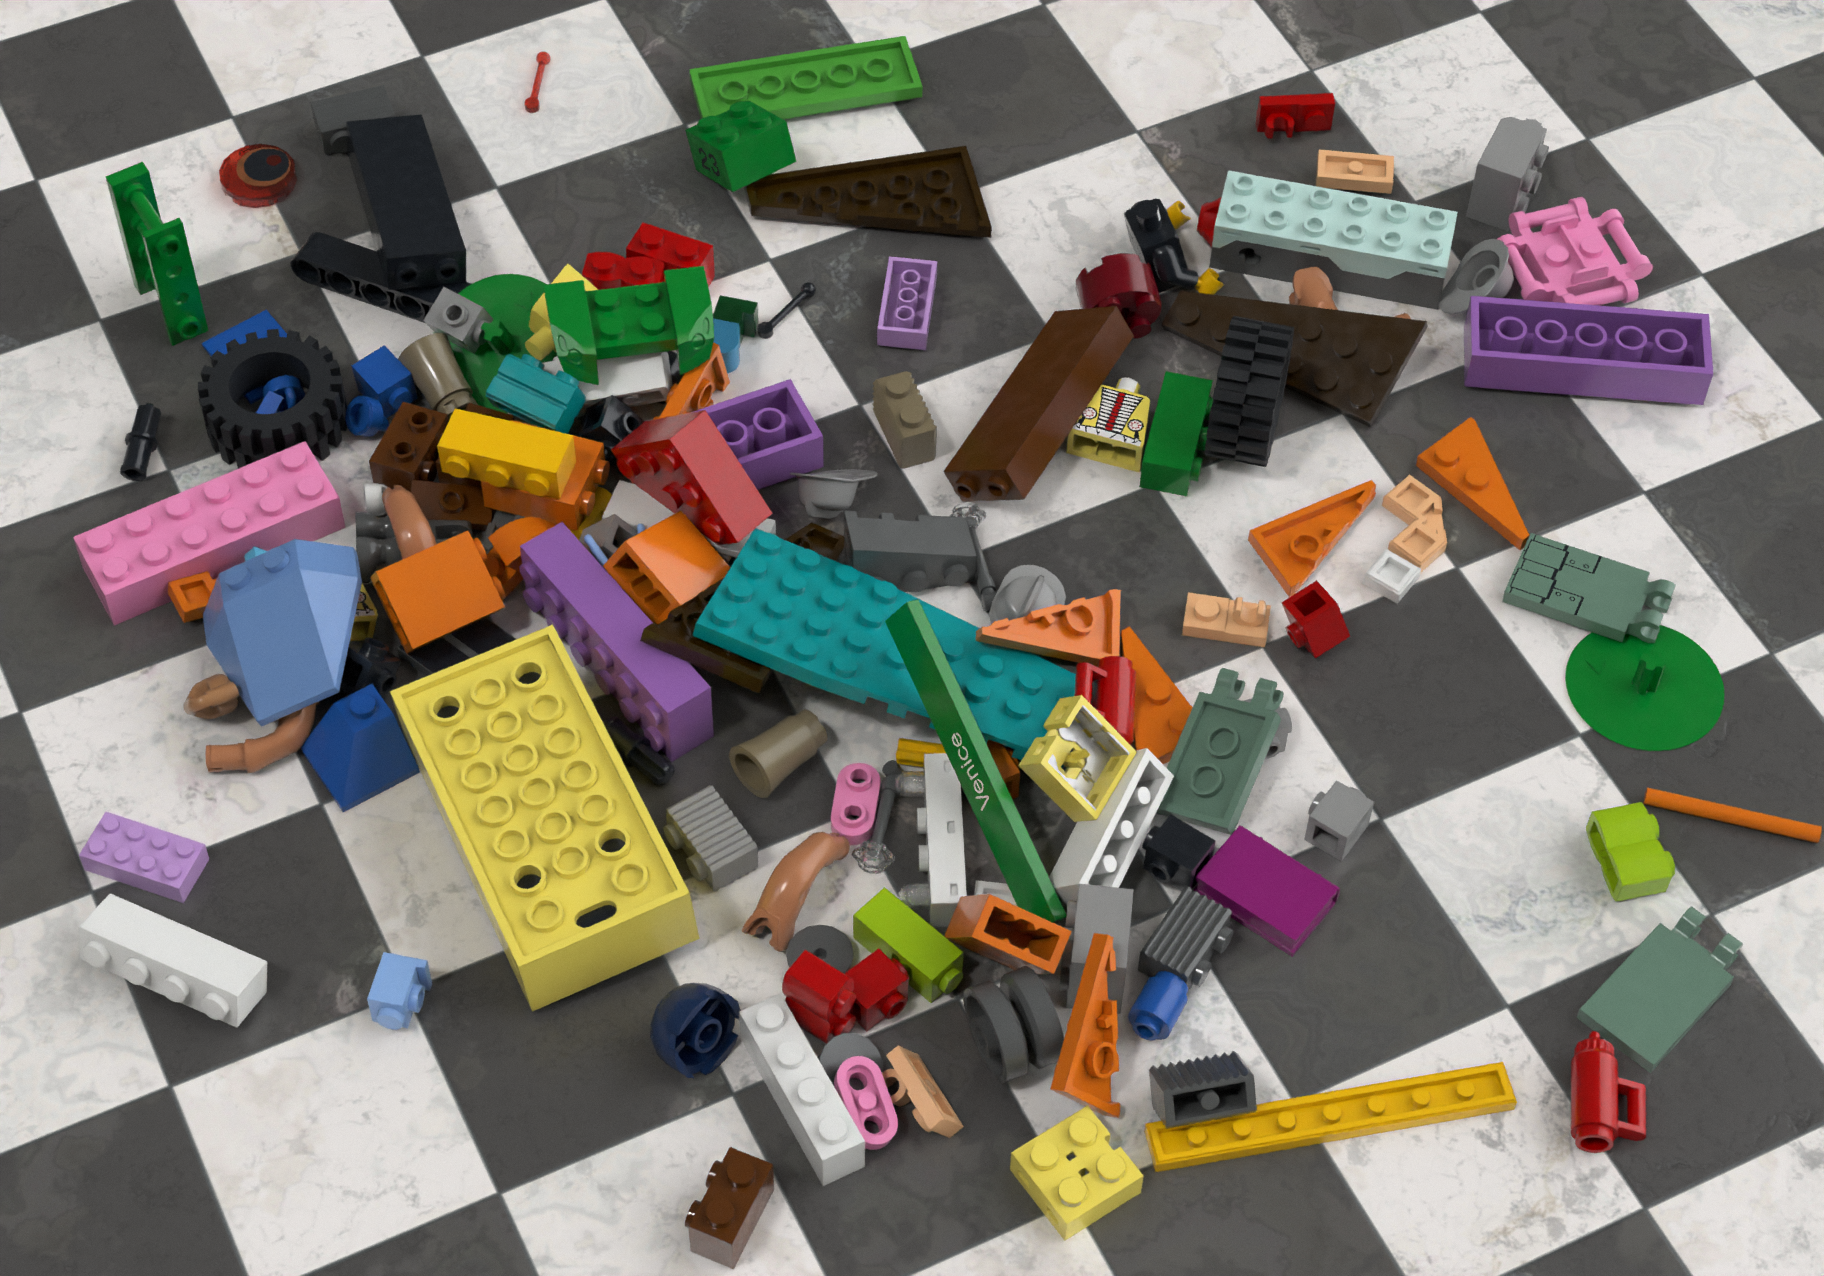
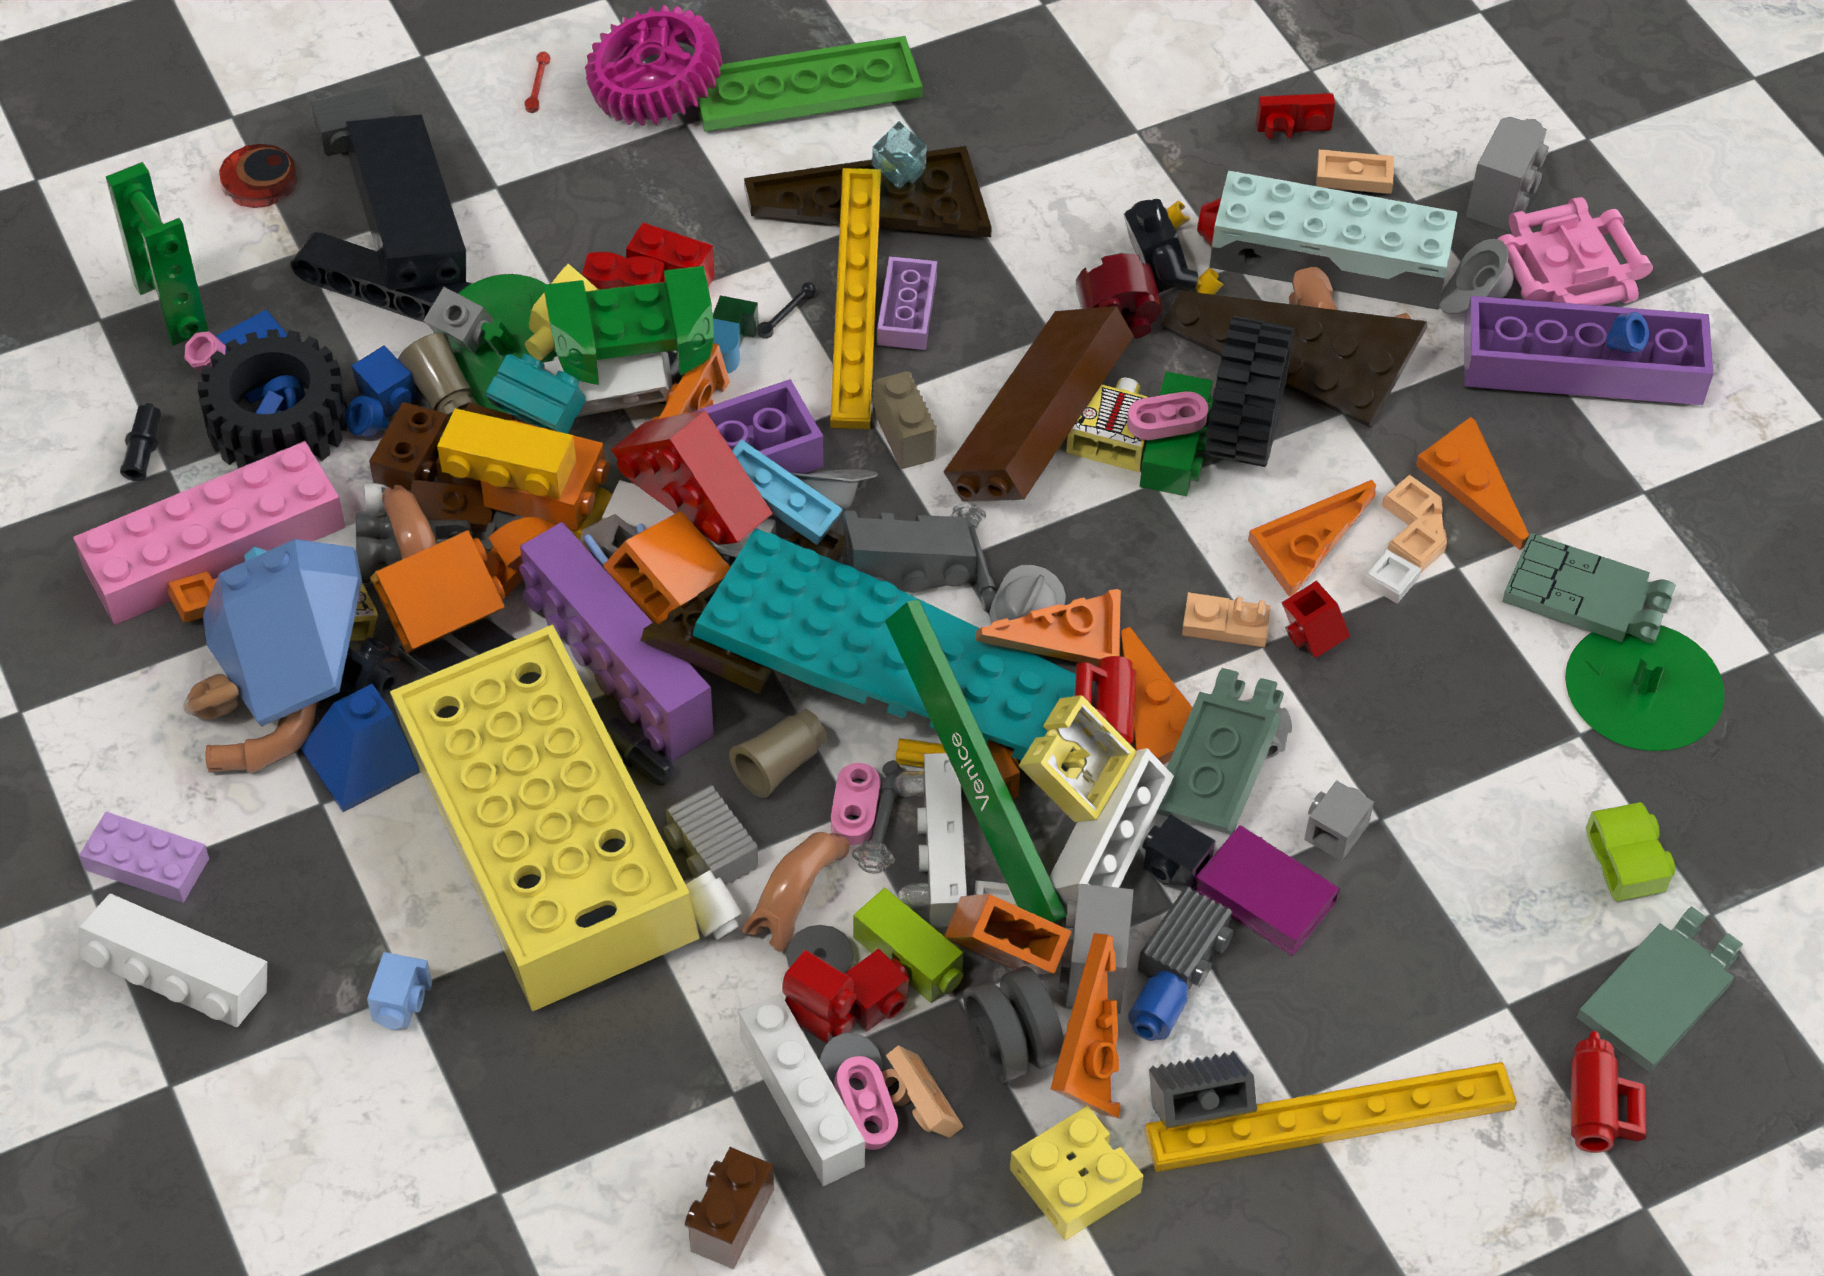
black brick [577,395,645,466] -> none
dark blue cylinder [650,983,741,1078] -> none
green brick [685,101,797,192] -> none
orange bar [1643,787,1822,843] -> none
none -> bright pink tile [184,331,226,373]
none -> dark pink gear [585,5,723,126]
none -> white brick [686,870,743,940]
none -> medium azure plate [732,439,843,545]
none -> yellow tile [830,168,881,429]
none -> clear light blue brick [872,121,927,189]
none -> bright pink plate [1127,391,1208,440]
none -> blue tile [1606,312,1649,353]

